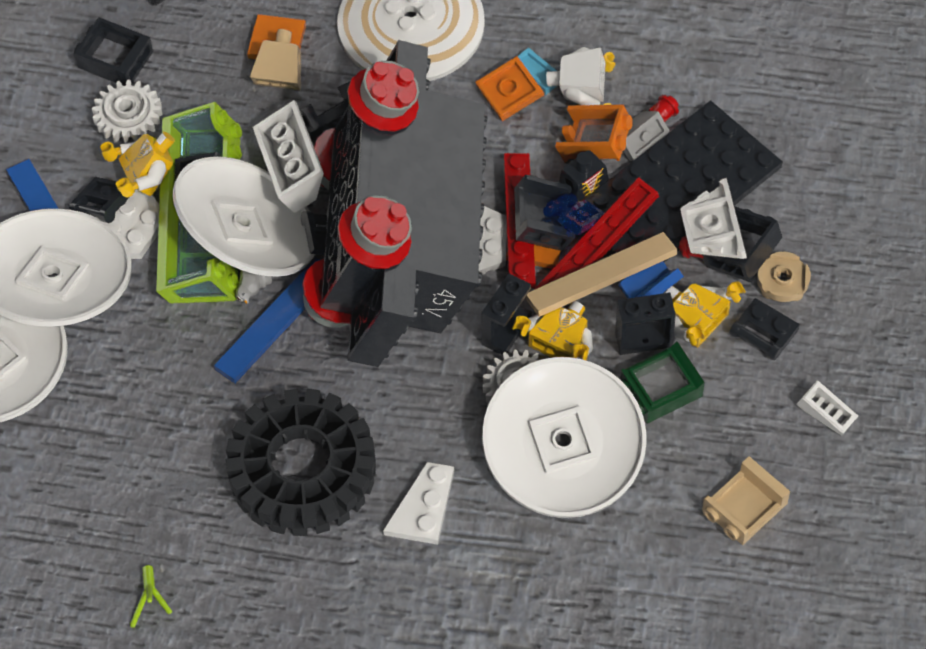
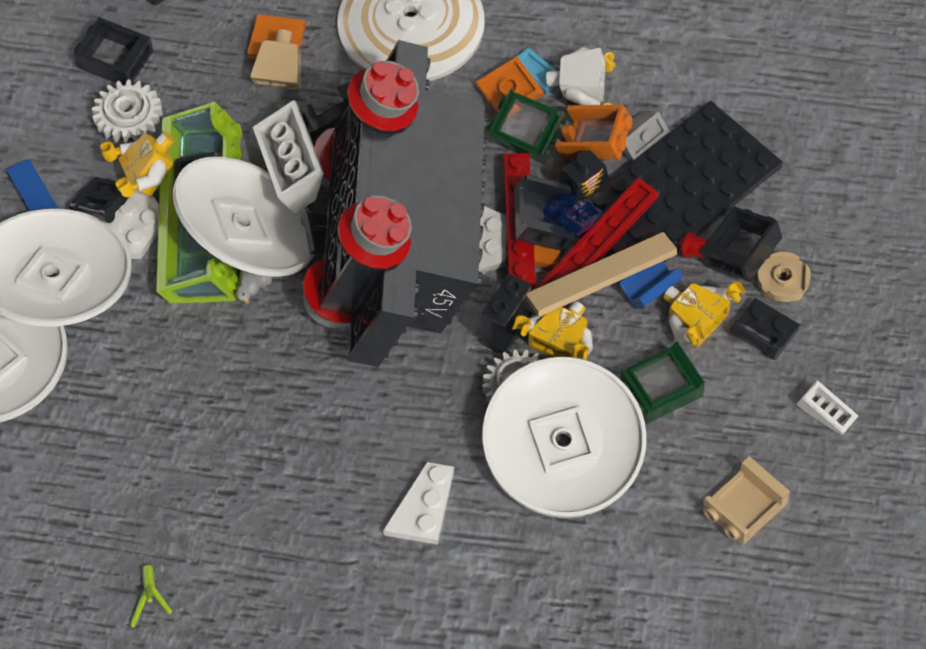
blue tile [214,257,320,384] -> none
black tyre [225,388,376,536] -> none
black window [615,292,676,355] -> none
red hose [648,95,679,122] -> none
white wing [680,178,747,259] -> none
none -> dark green window [487,89,567,165]

